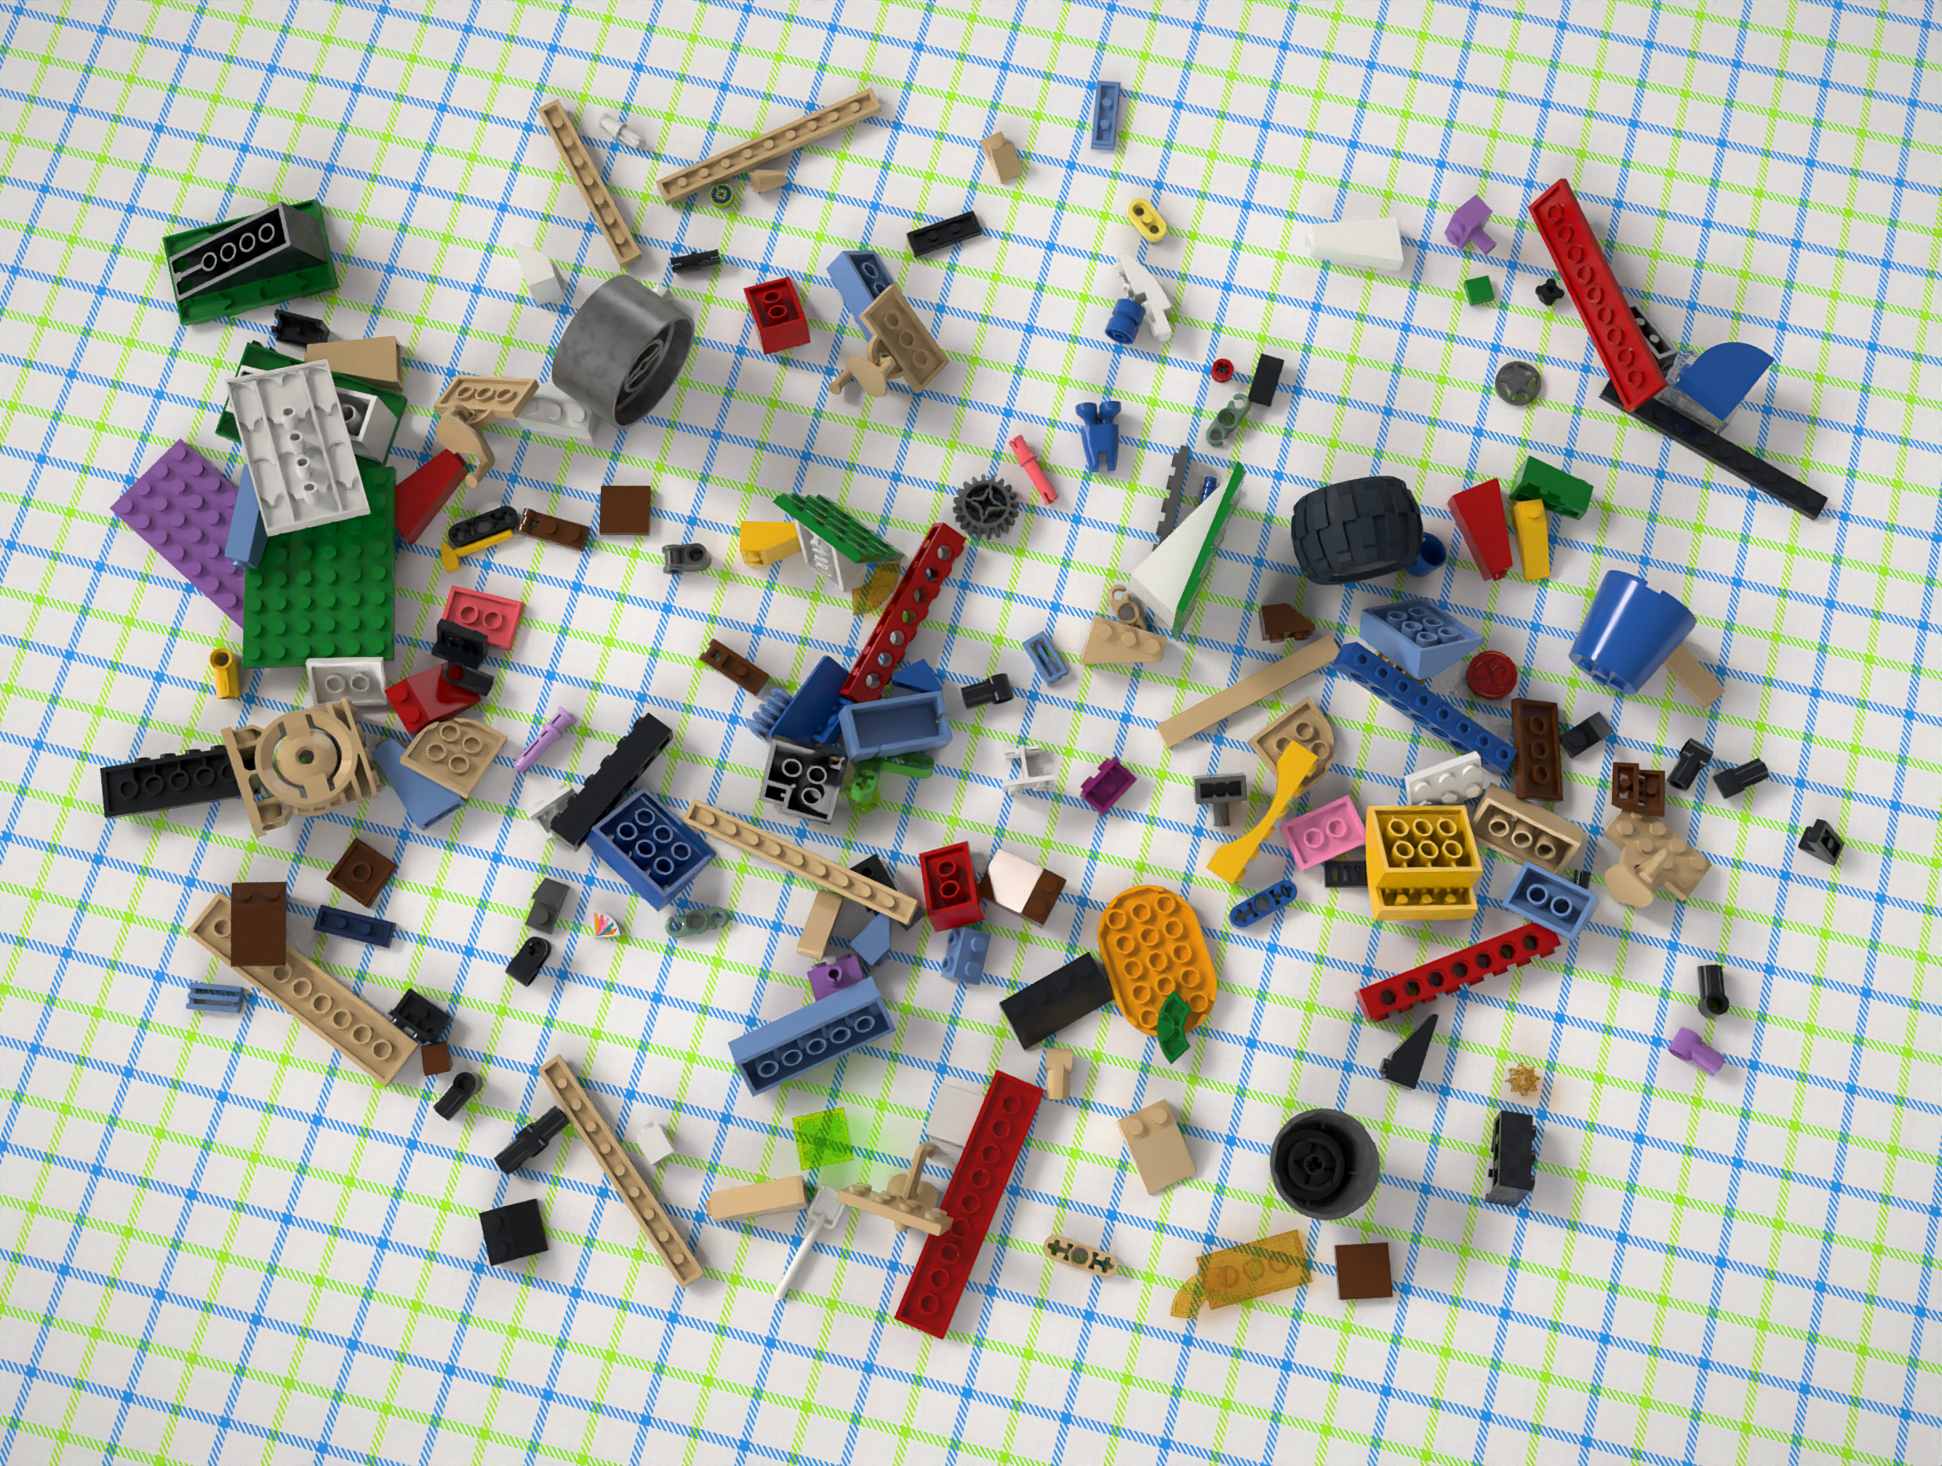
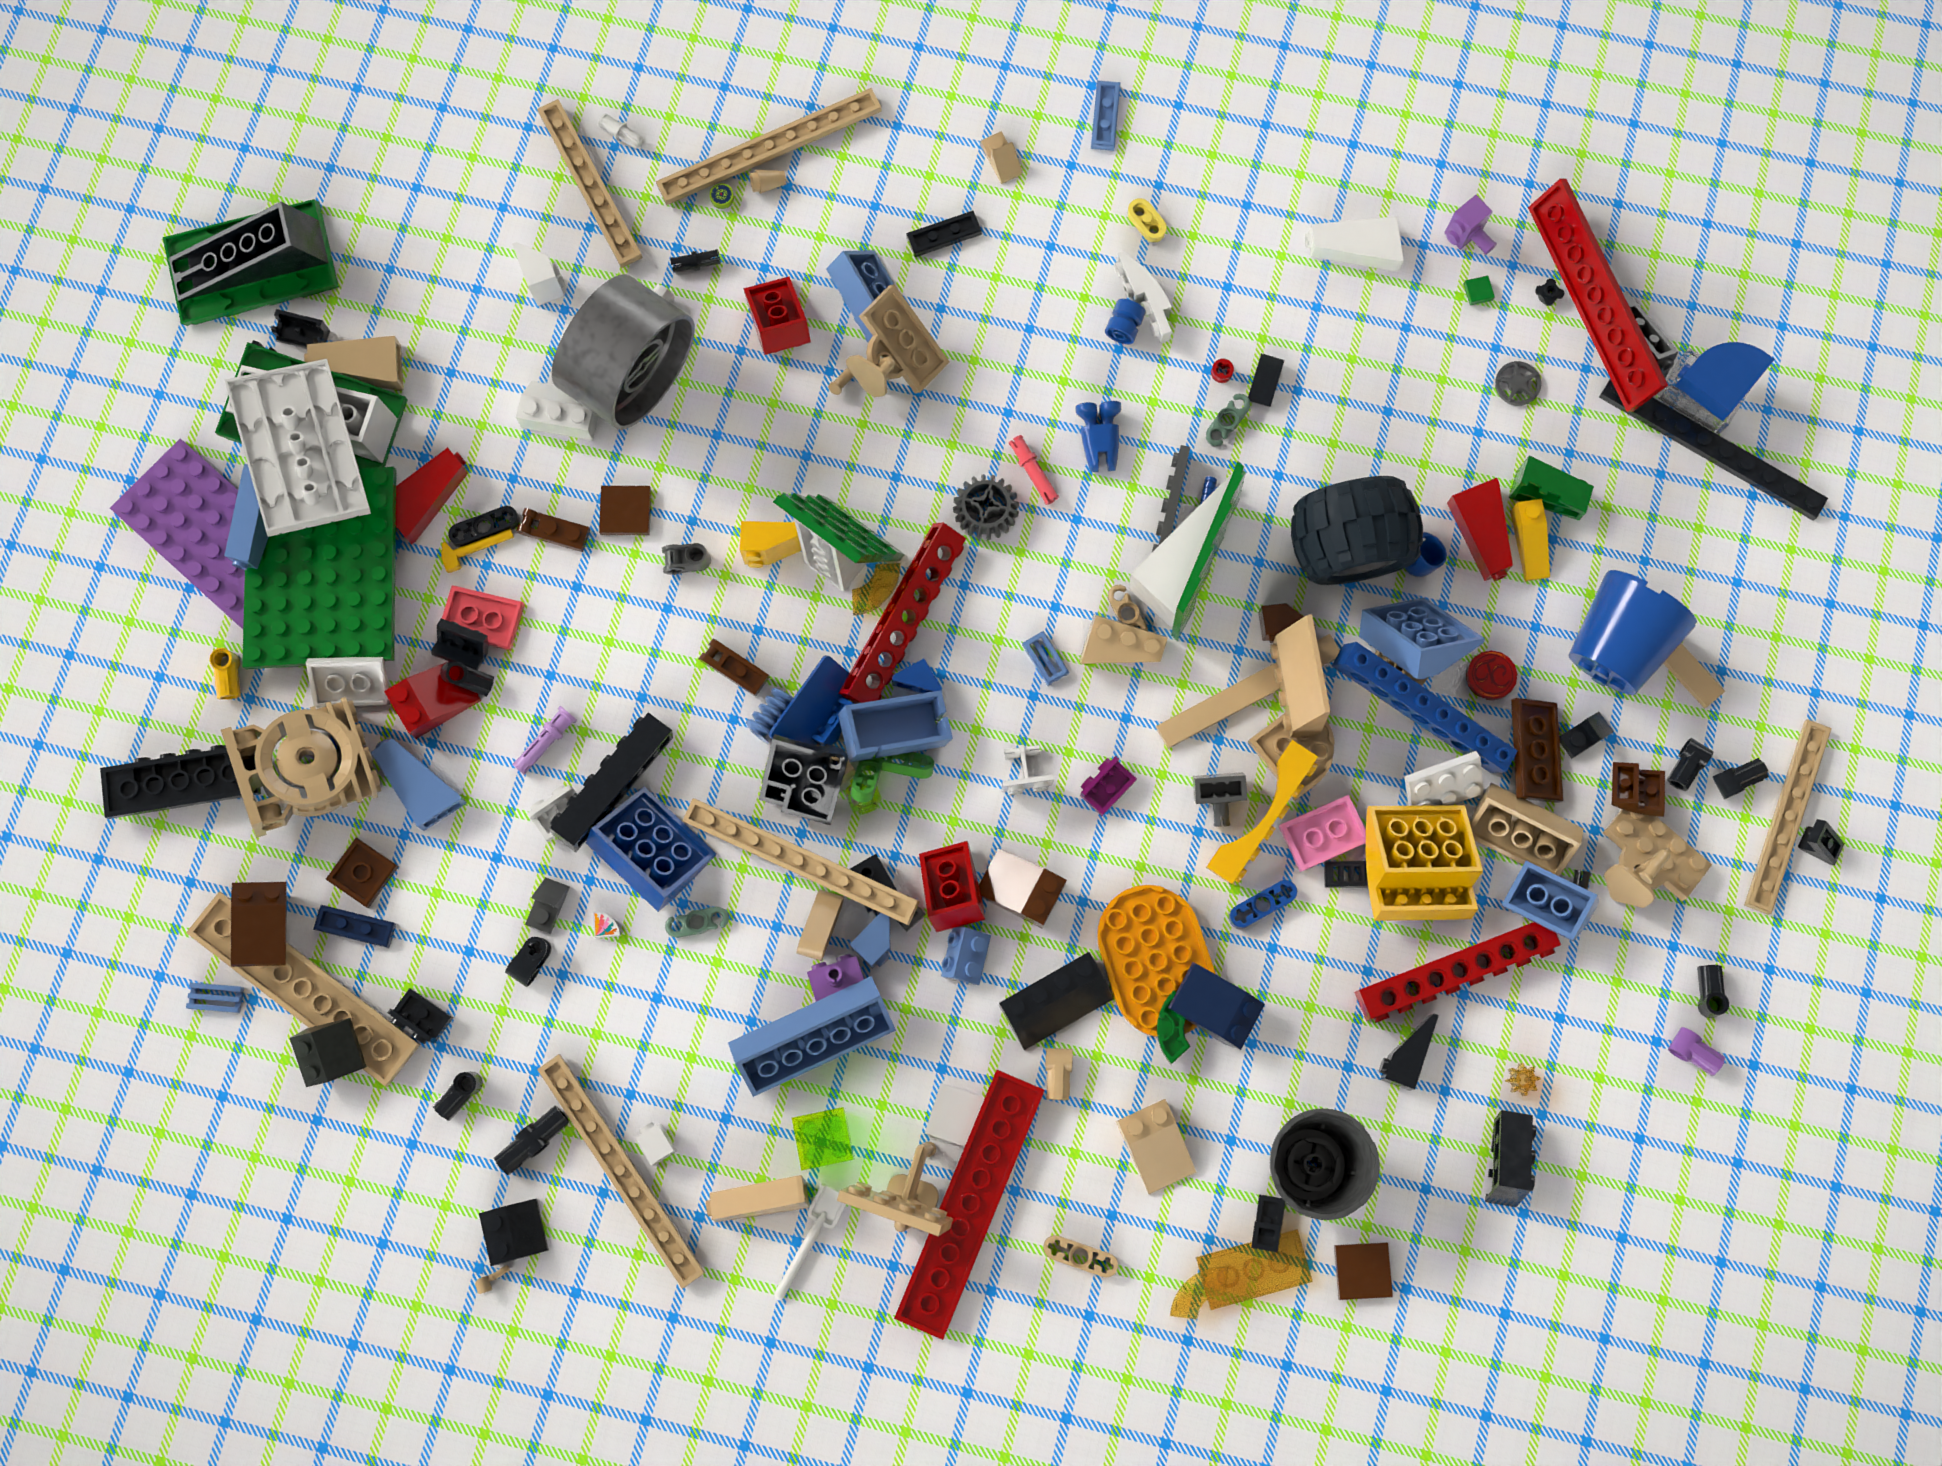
tan plate [400,718,508,799] -> none
reddish brown slope [421,1041,453,1076] -> none
tan plate [433,375,540,488] -> none
black piece [961,673,1014,710] -> none
none -> pearl dark grey slope [289,1018,367,1087]
none -> tan hand [475,1265,510,1294]
none -> dark blue slope [1168,962,1265,1050]
none -> black slope [1251,1194,1286,1252]
none -> tan slope [1270,614,1331,738]
none -> tan tile [1744,719,1832,915]

